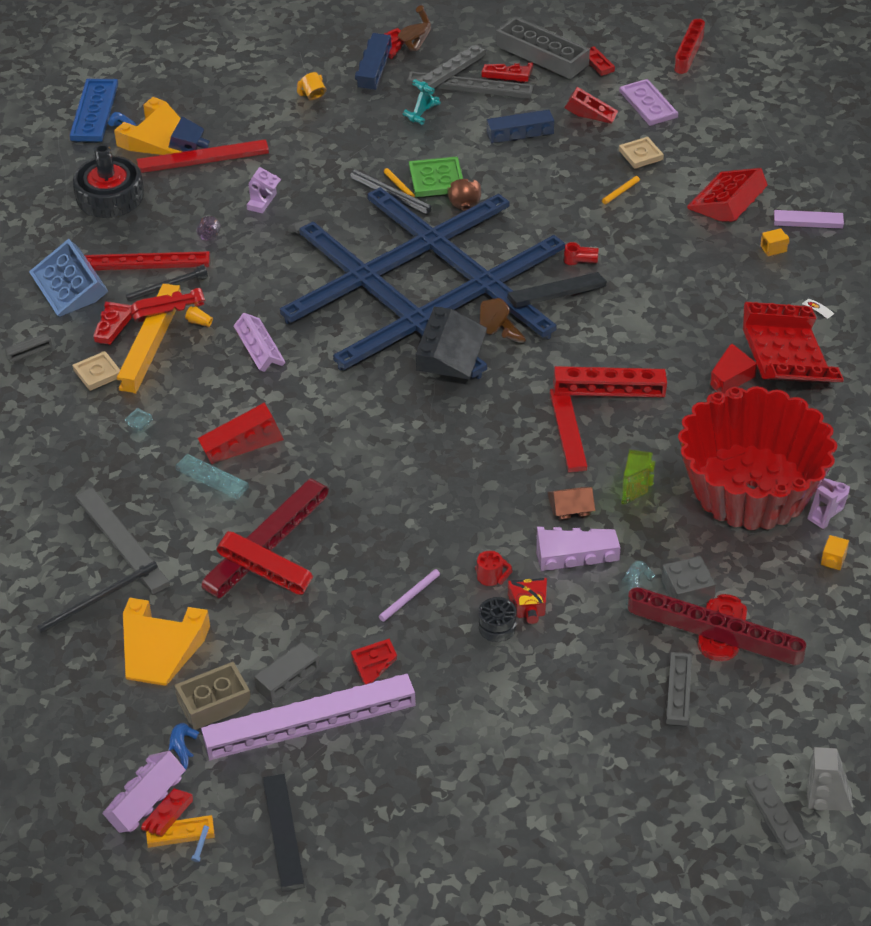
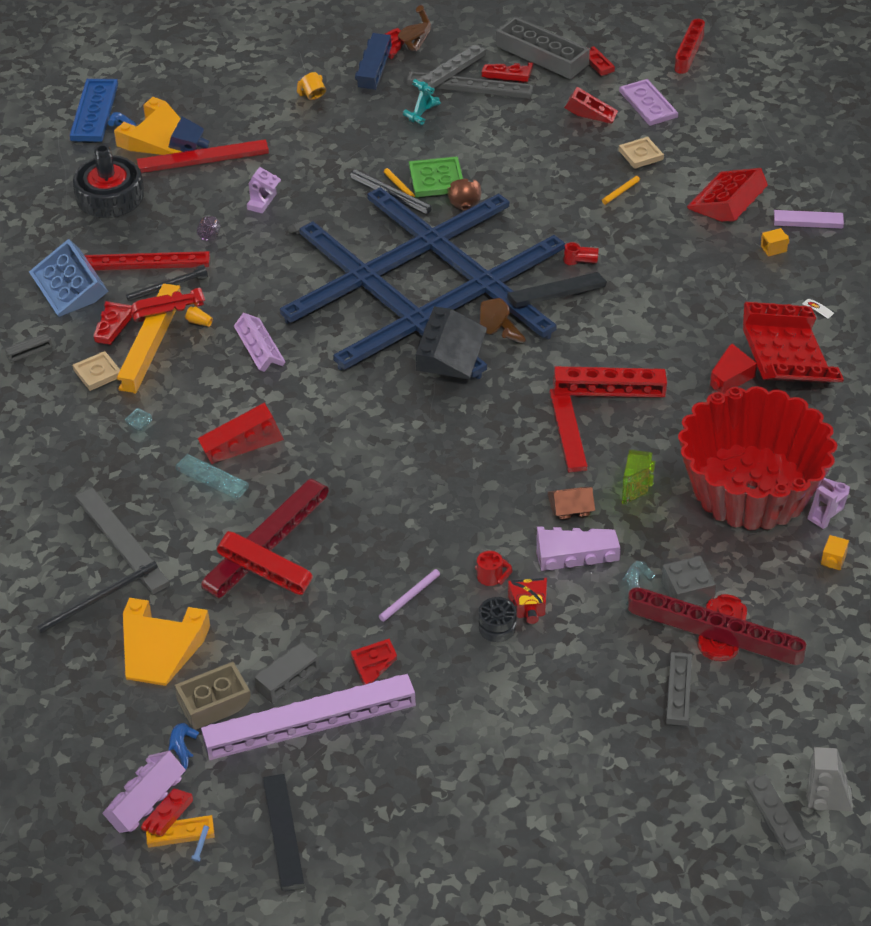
dark blue brick [487,110,554,144] -> none

